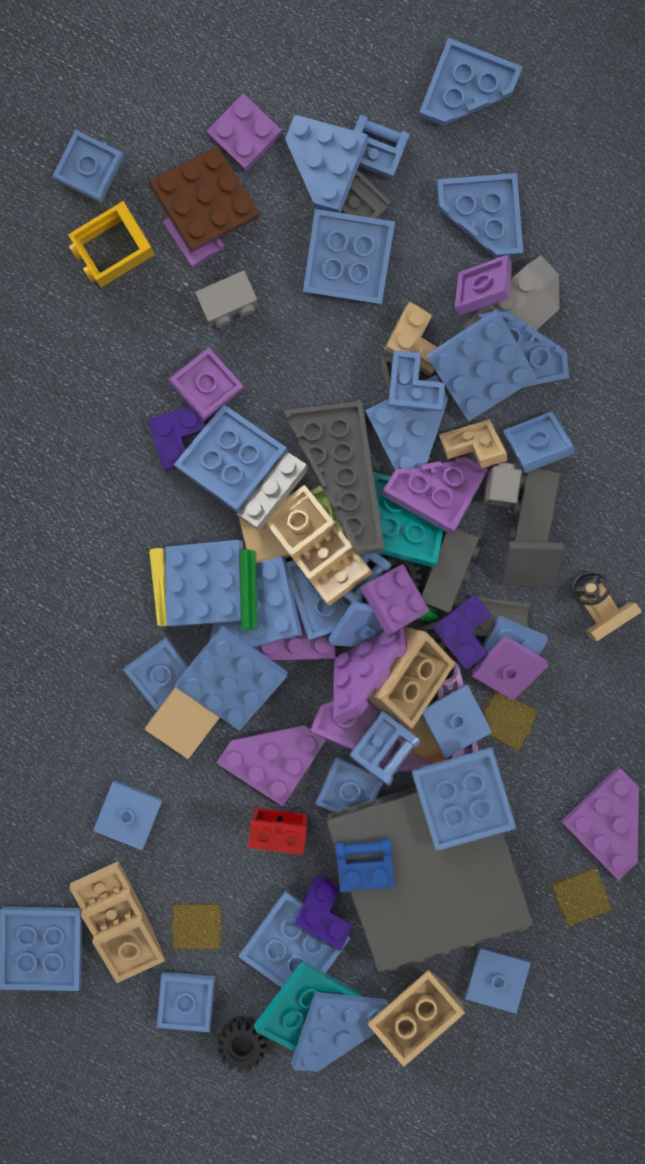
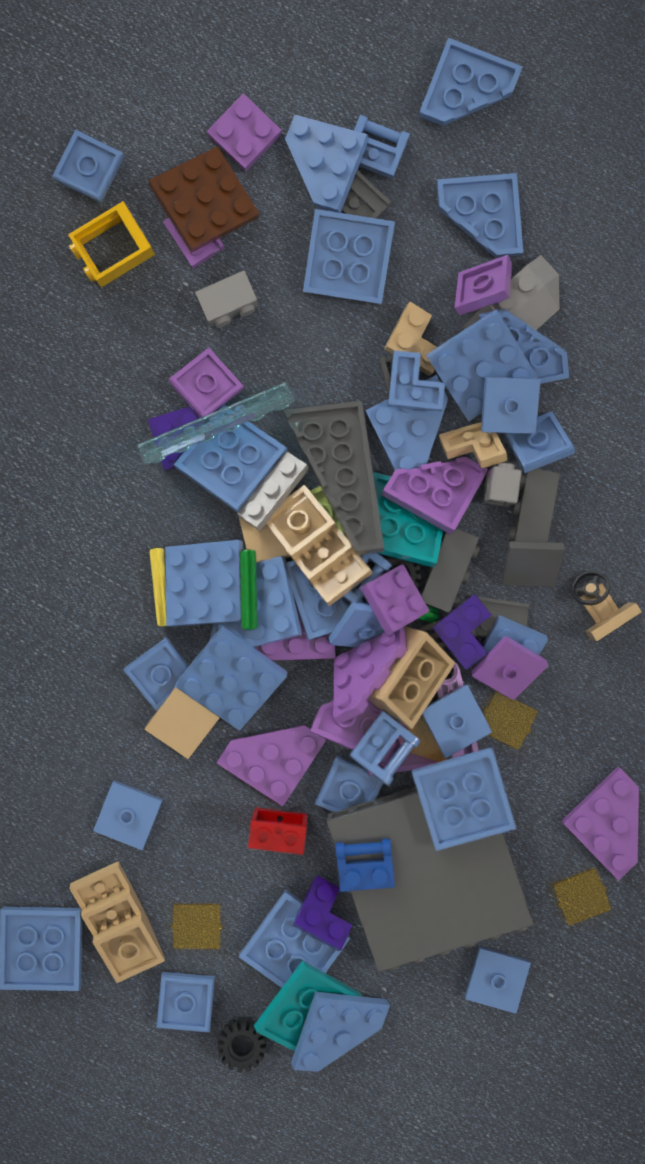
tan slope [368,969,465,1067] -> none
none -> clear light blue plate [137,382,295,465]
none -> medium blue plate [481,377,541,433]

